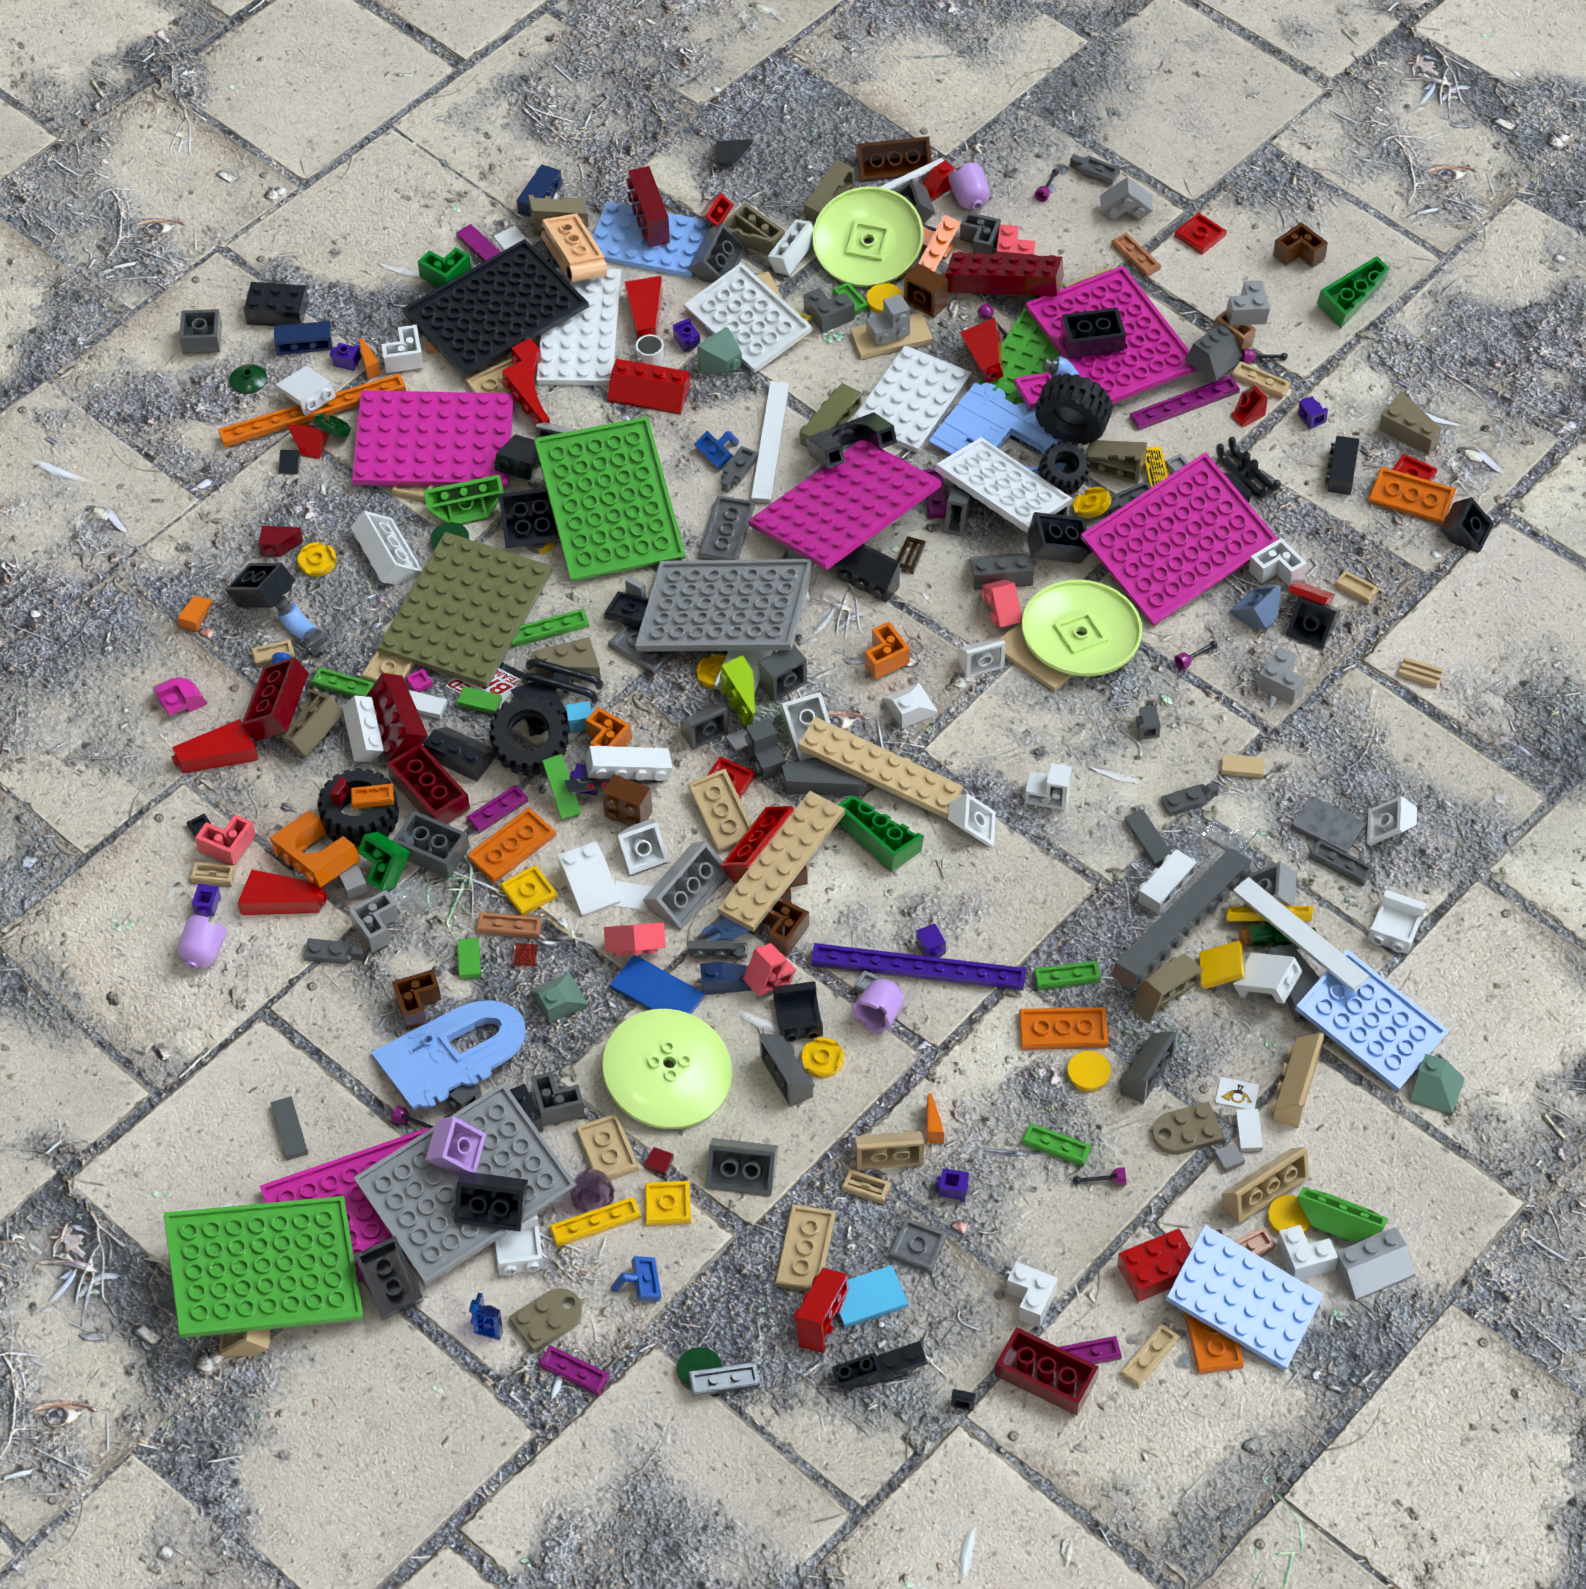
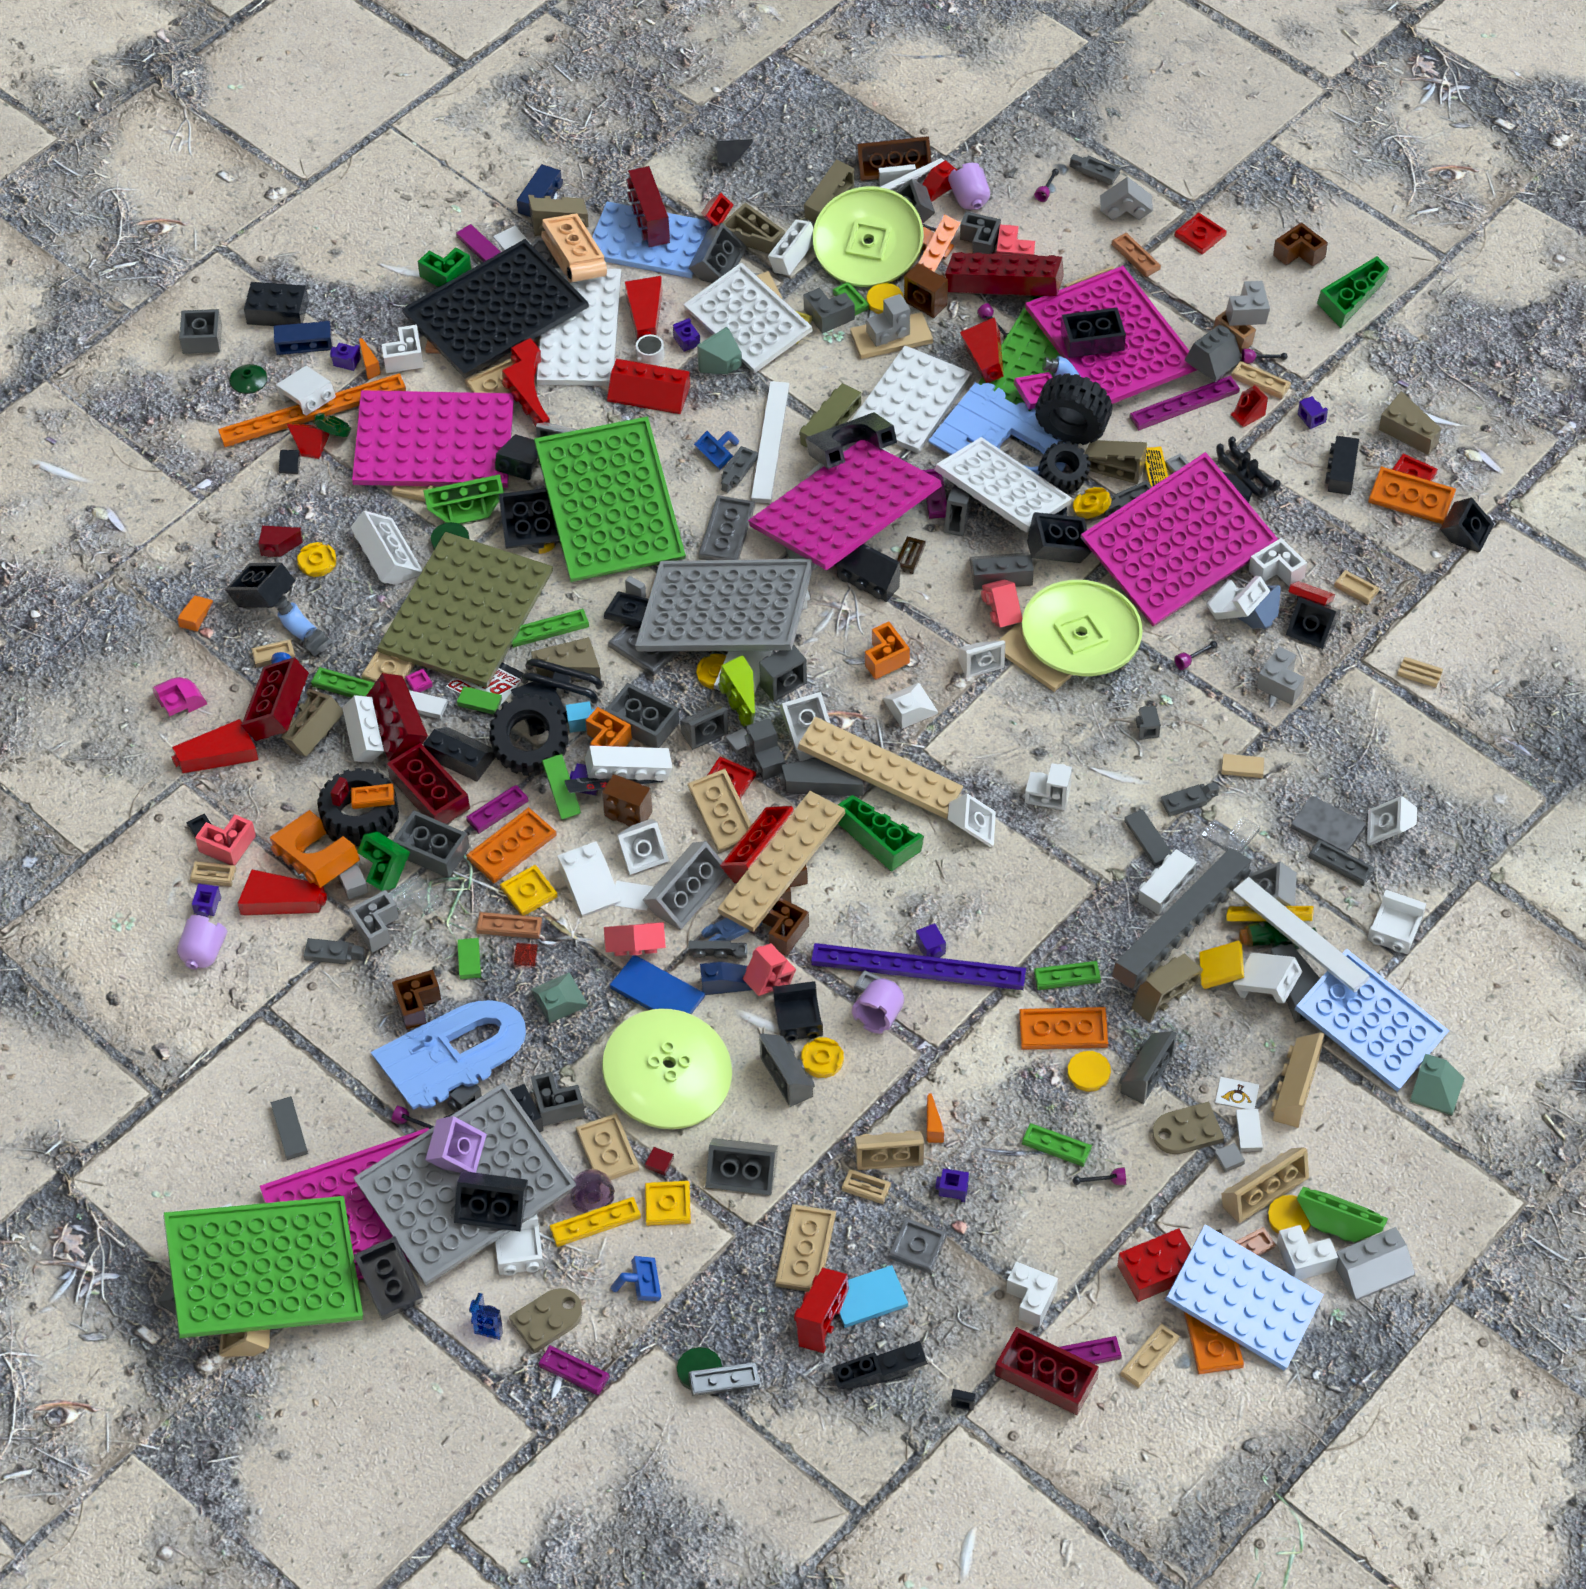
none -> dark grey brick [605,683,680,748]
none -> white tile [879,164,916,186]
none -> white panel [1206,576,1270,620]

